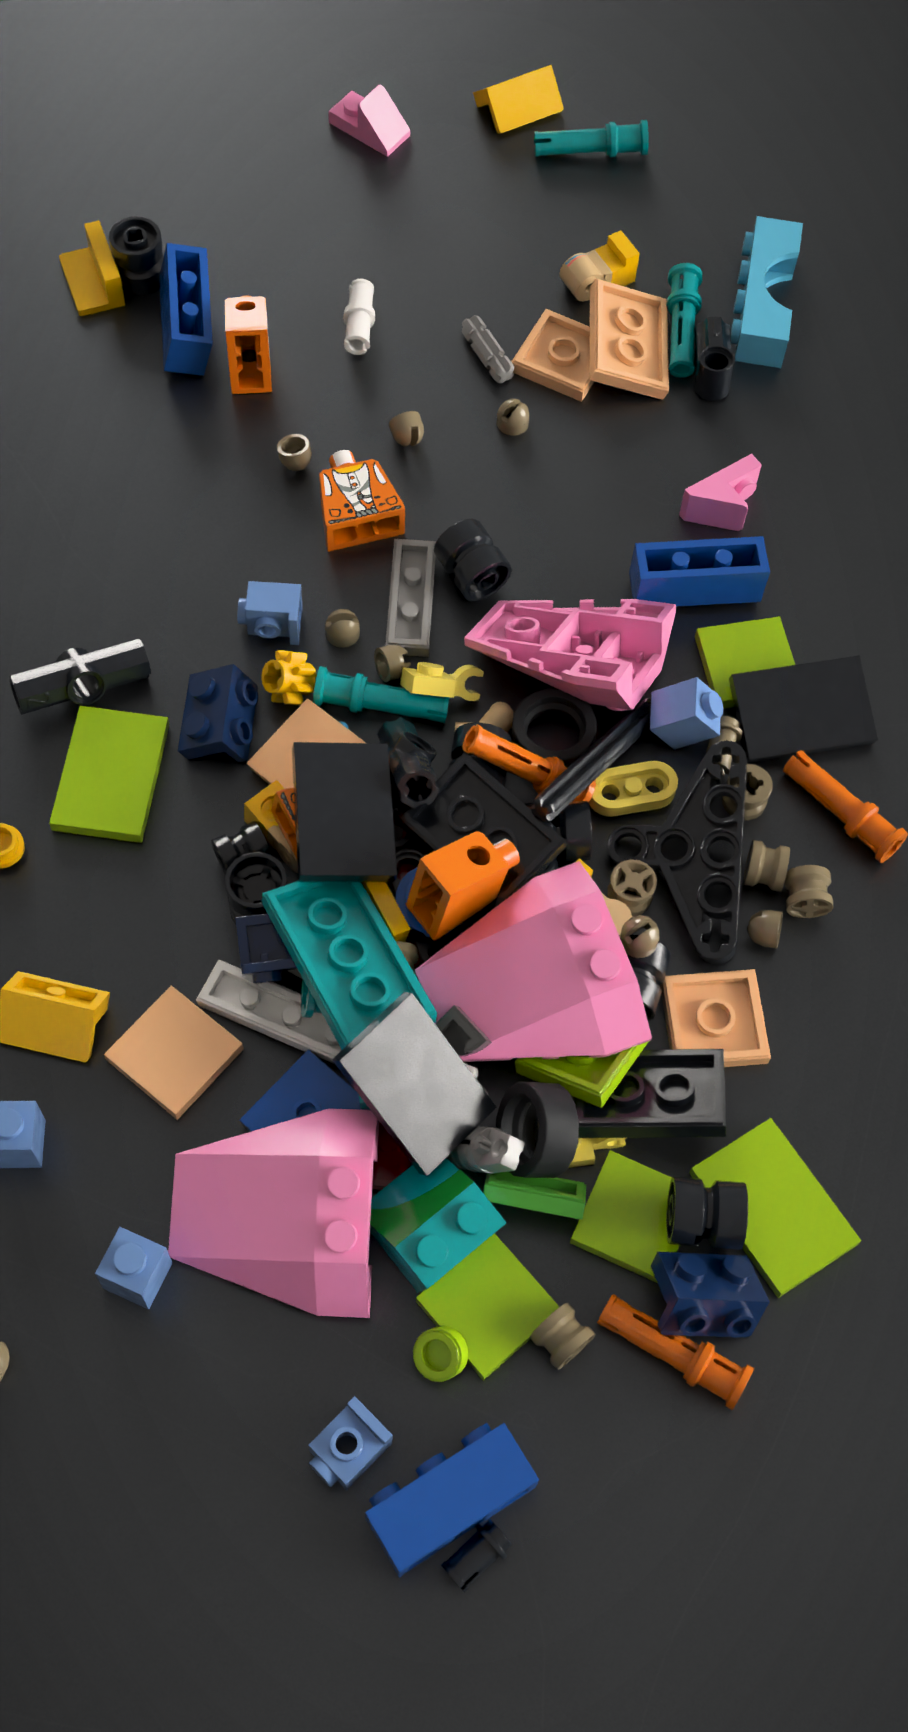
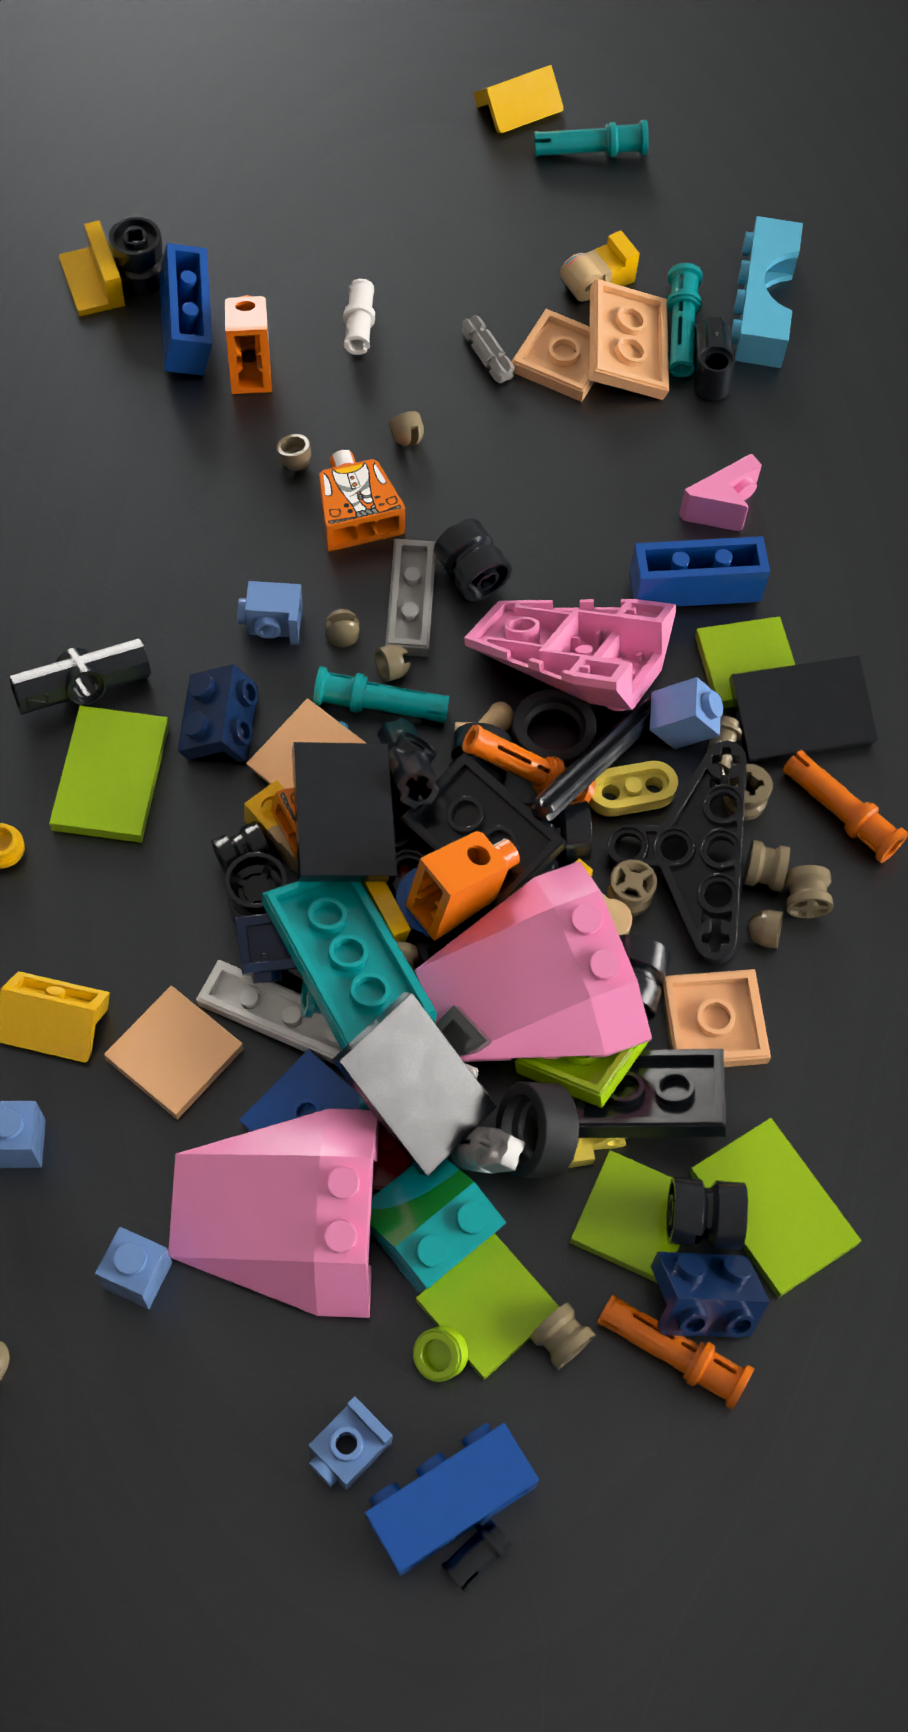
yellow gear [261,650,317,705] -> none
bright pink slope [329,85,410,157] -> none
light yellow plate [400,662,484,701] -> none
bright green tile [483,1171,586,1220] -> none
dark tan hinge [496,398,530,436] -> none
dark tan hinge [620,915,660,958] -> none

